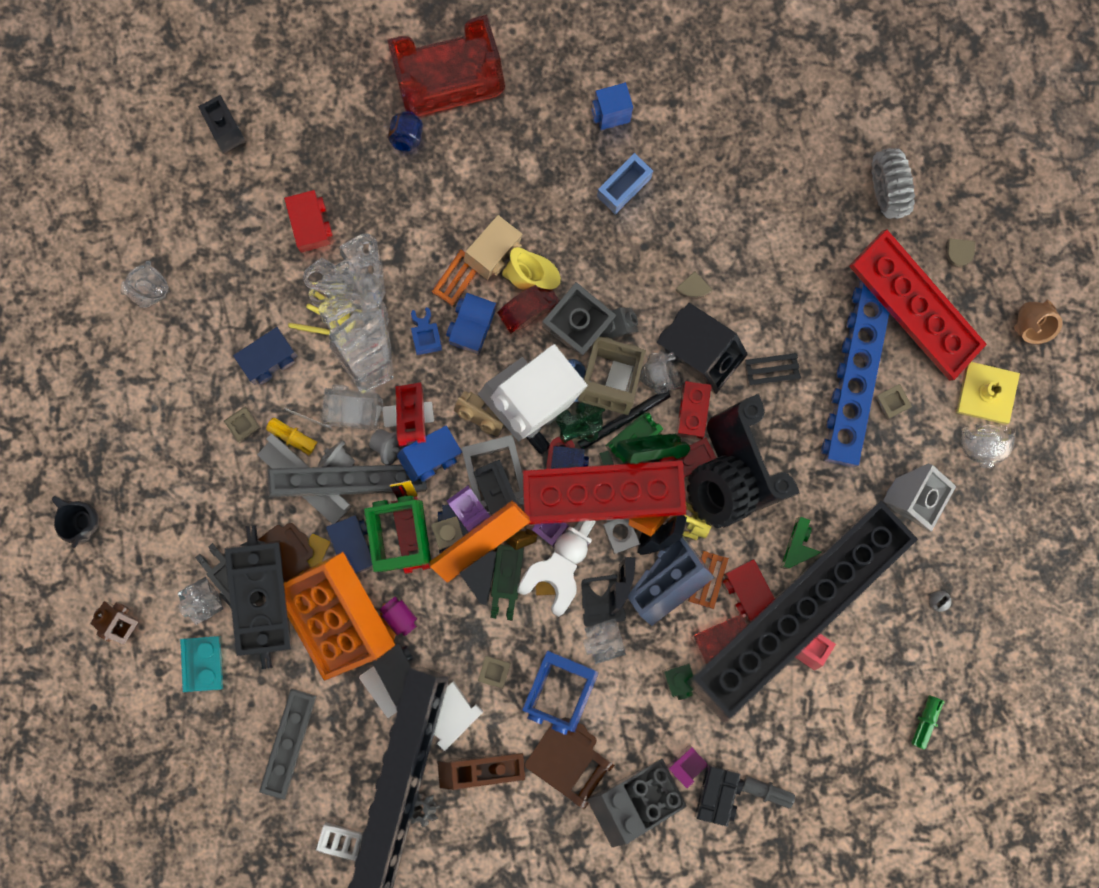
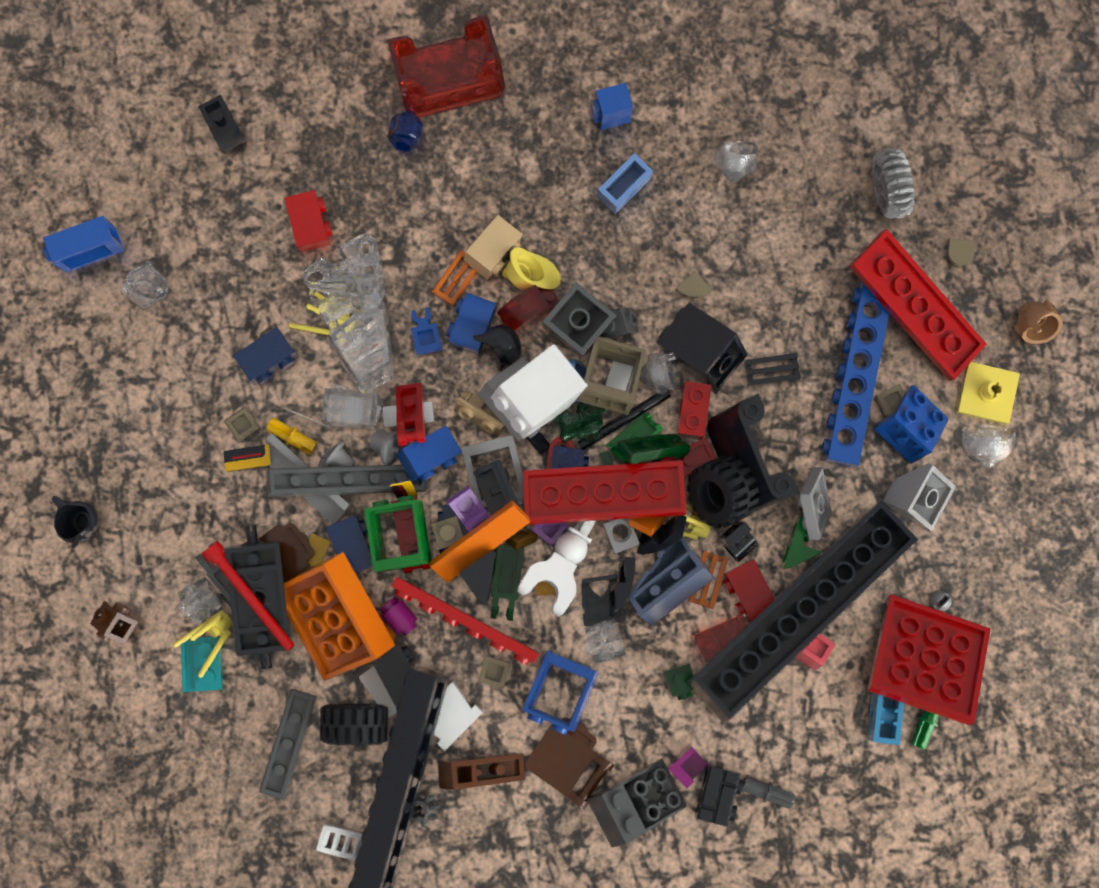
none -> blue window [43,216,125,273]
none -> light yellow plant [173,610,233,678]
none -> red piece [201,540,294,651]
none -> sticker [224,444,271,471]
none -> black tyre [320,703,388,745]
none -> red plate [391,577,539,665]
none -> black hair [473,324,522,371]
none -> clear helmet [713,141,758,182]
none -> black plate [717,522,758,563]
none -> light grey plate [798,467,832,540]
none -> dark azure brick [867,692,904,745]
none -> red plate [868,594,991,726]
none -> blue bracket [874,385,949,464]

